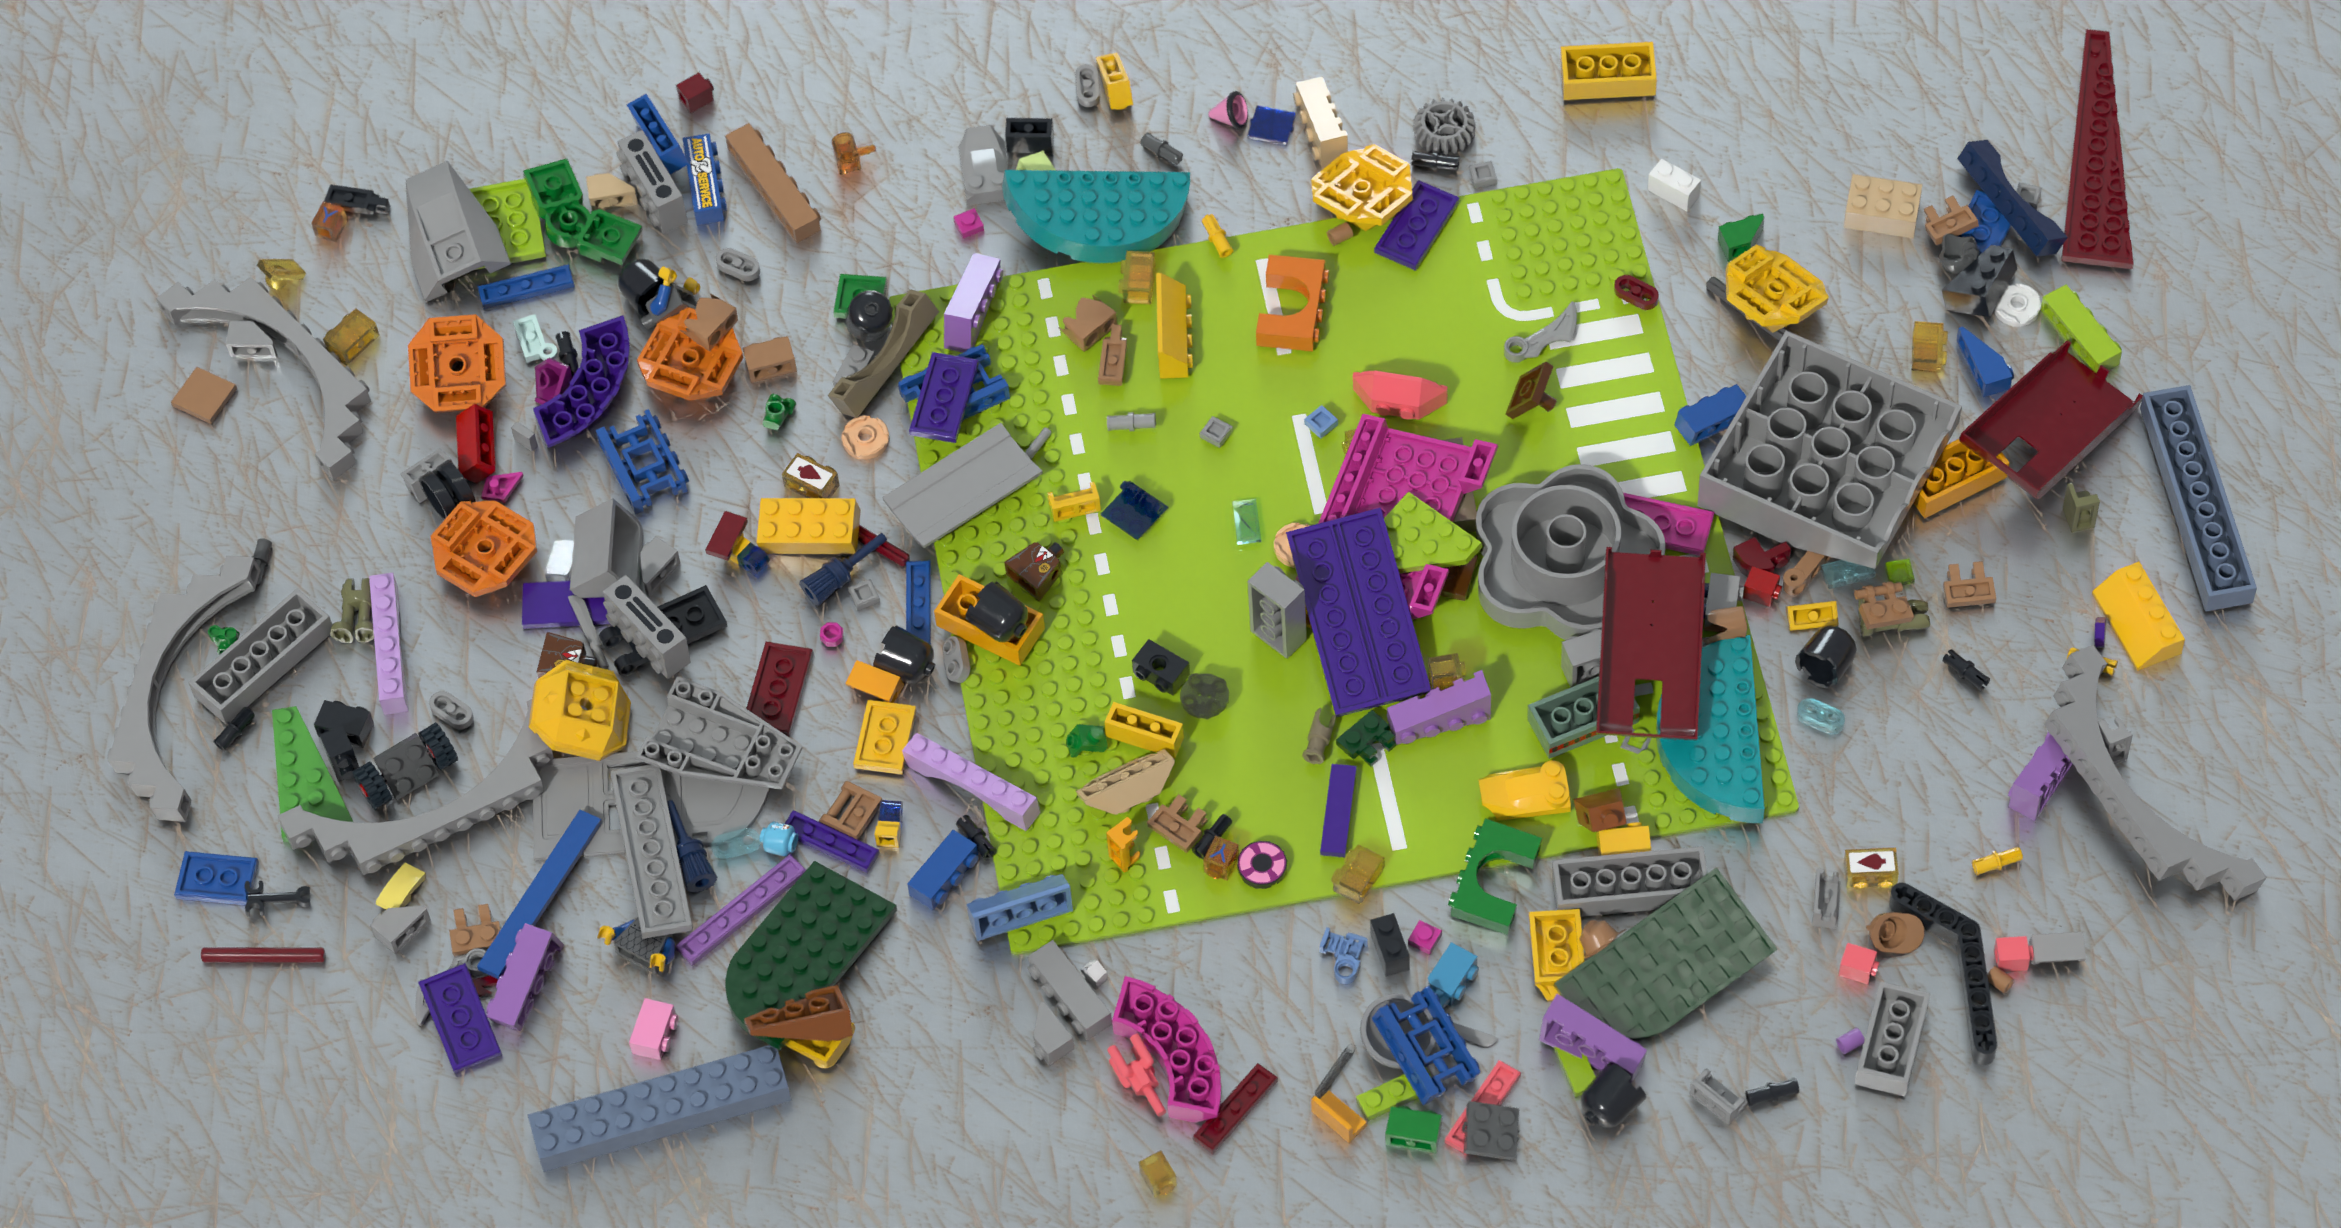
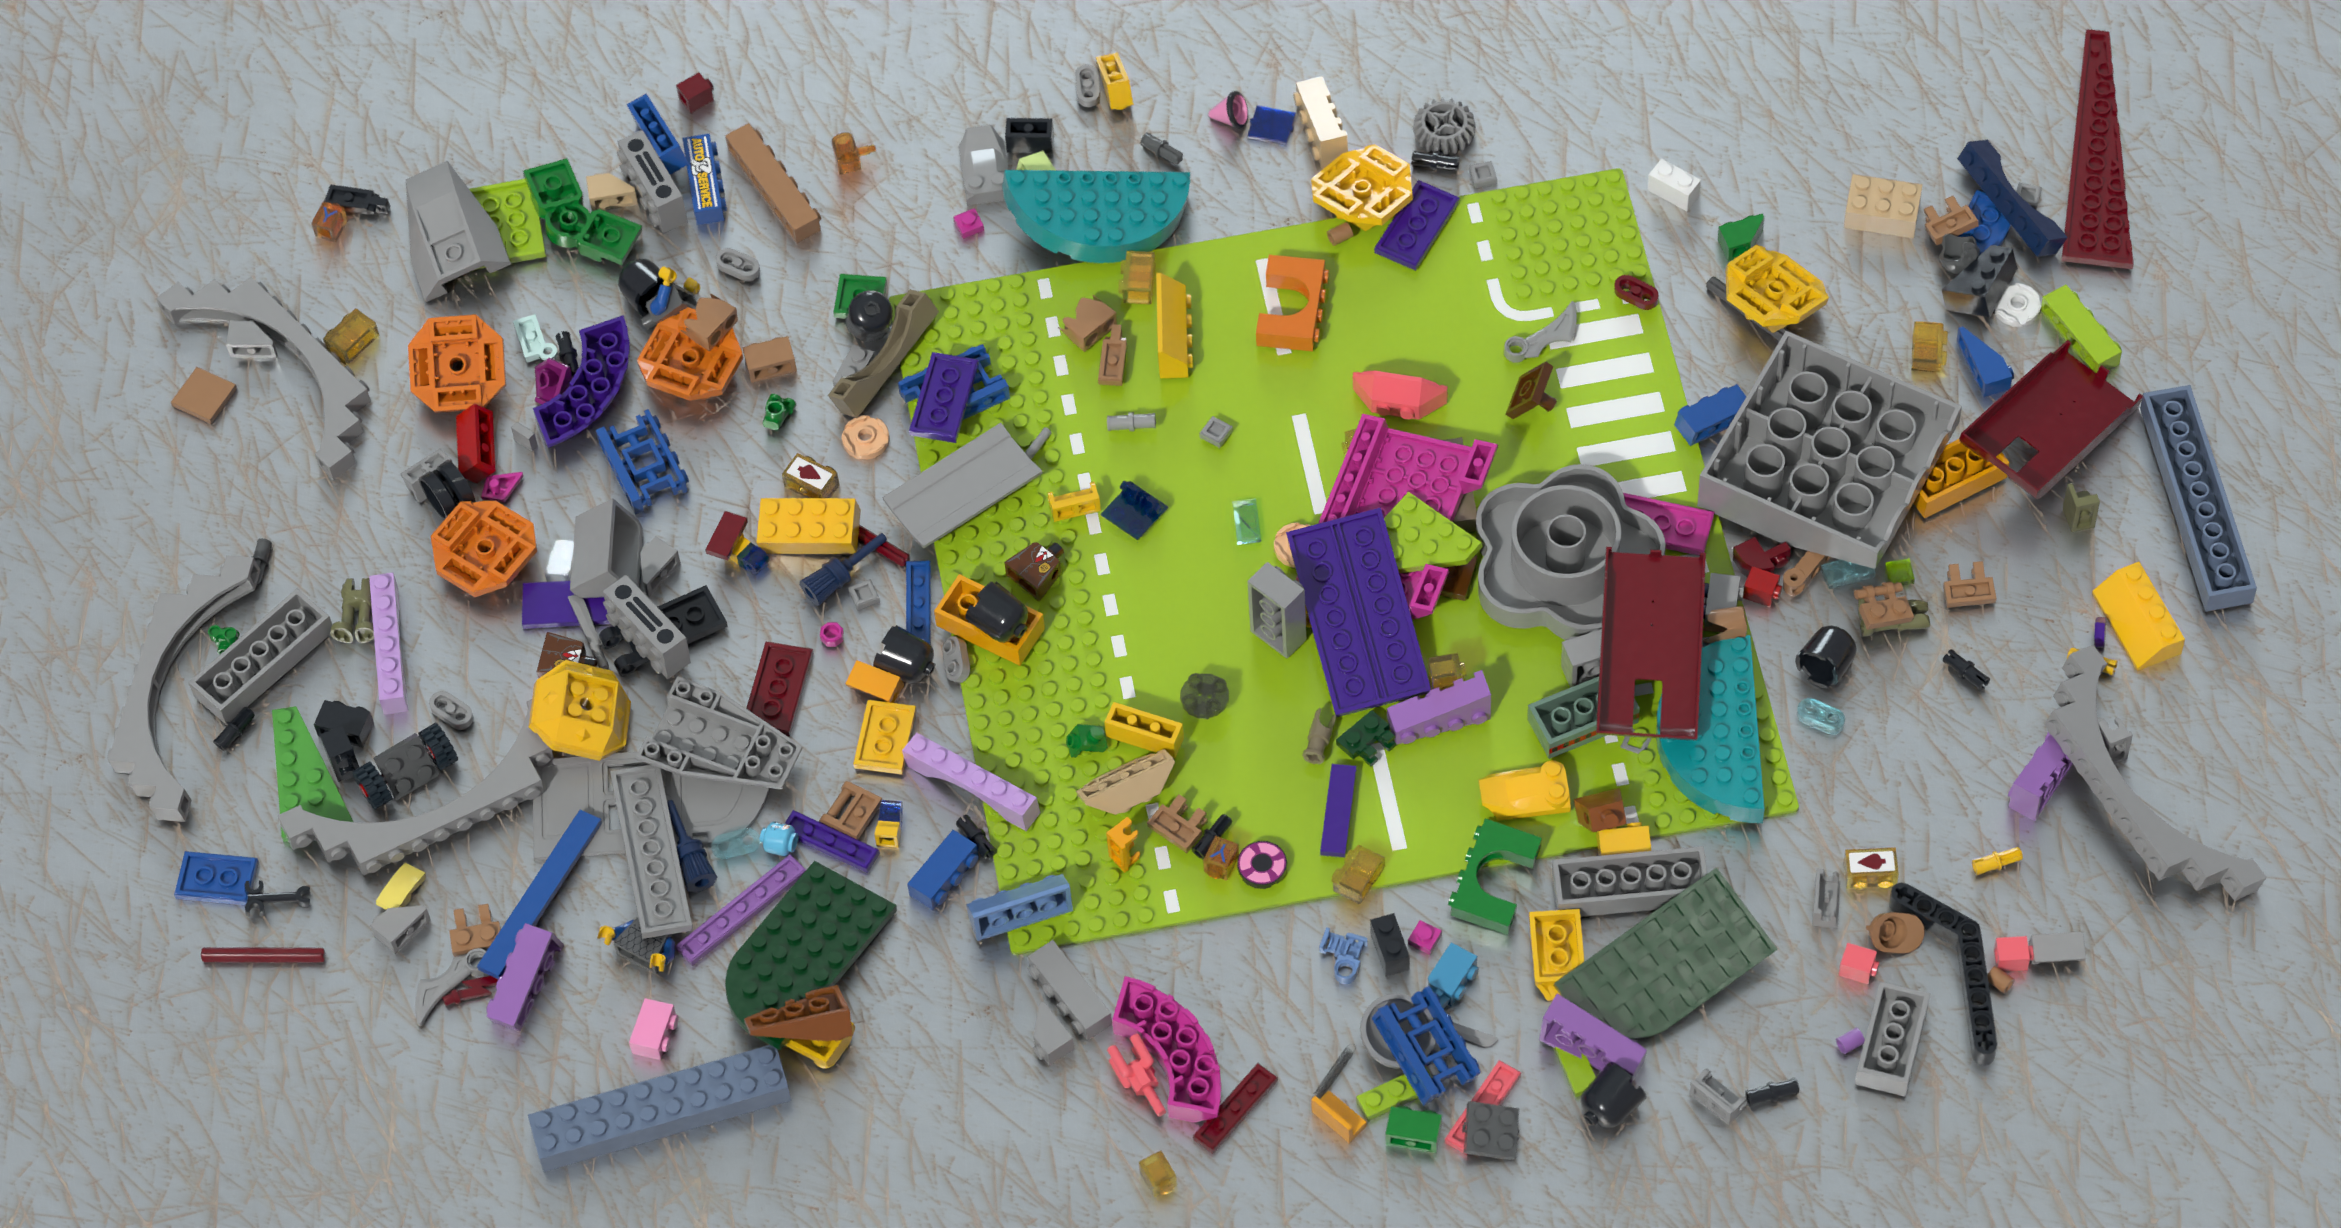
clear yellow tile [256,259,306,290] -> none
dark purple tile [418,963,502,1074] -> none
blue tile [478,264,575,309] -> none
wedge [944,253,1004,353] -> none
white piece [1080,960,1108,989] -> none
black brick [1132,639,1190,696] -> none
yellow axle [1202,214,1233,258] -> none
medium blue plate [1304,405,1338,439] -> none
yellow brick [1560,42,1657,100] -> none
medium nougat piece [1579,920,1626,958] -> none
yellow slope [1785,601,1839,631] -> none

